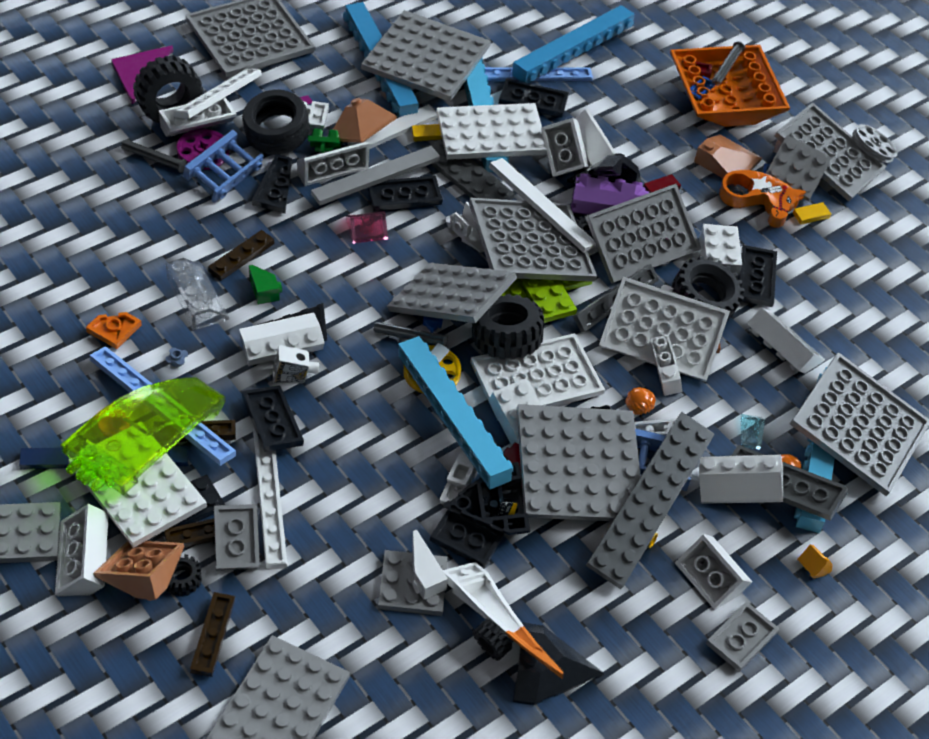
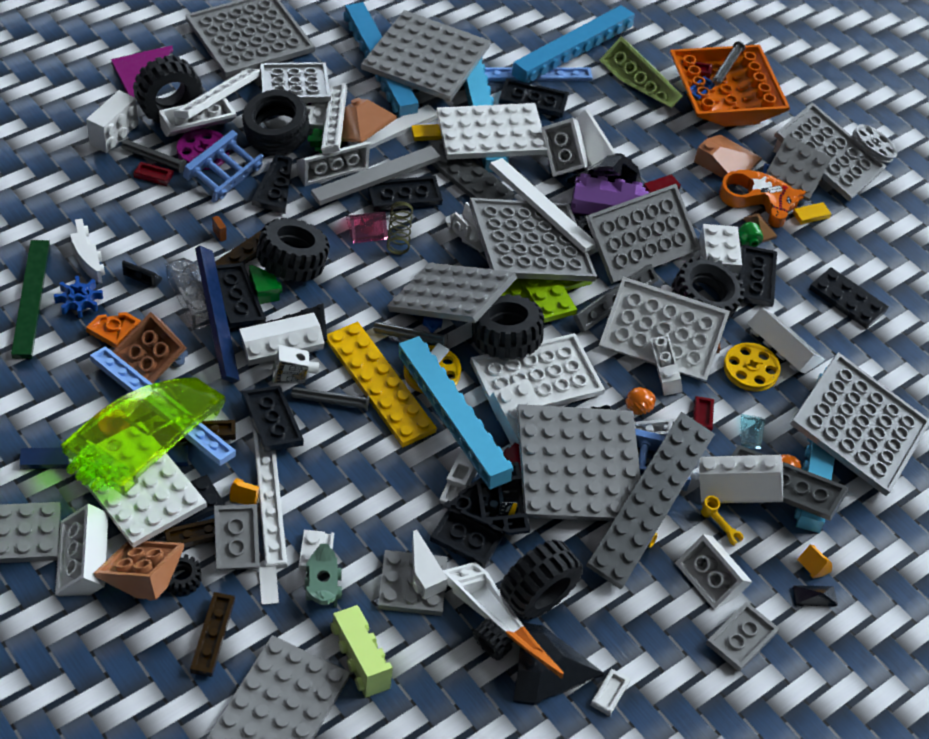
none -> dark green tile [11,240,50,359]
none -> blue gear [54,276,103,318]
none -> white slope [70,219,105,284]
none -> white brick [86,90,138,153]
none -> nougat slope [112,312,187,384]
none -> black slope [122,260,162,287]
none -> dark red tile [133,162,173,186]
none -> dark blue tile [195,245,240,383]
none -> dark orange tile [212,216,227,242]
none -> black plate [216,263,266,328]
none -> light orange tile [230,478,259,505]
none -> black tyre [256,218,330,282]
none -> white sticker [259,566,279,604]
none -> light grey plate [260,62,331,104]
none -> dark grey axle [291,387,370,411]
none -> white plate [299,530,334,571]
none -> sand green piece [305,544,342,607]
none -> white tile [321,83,347,155]
none -> yellow plate [326,322,437,448]
none -> yellowish green wedge [330,605,393,698]
none -> olive piece [387,201,413,255]
none -> black tyre [500,539,583,620]
none -> white tile [590,669,631,716]
none -> yellowish green wedge [600,36,683,108]
none -> dark red tile [693,396,714,432]
none -> yellow brick [701,496,744,546]
none -> yellow wedge [723,343,781,392]
none -> green head [738,222,763,247]
none -> medium nougat slope [744,213,777,243]
none -> black slope [792,585,838,606]
none -> black plate [809,267,889,329]

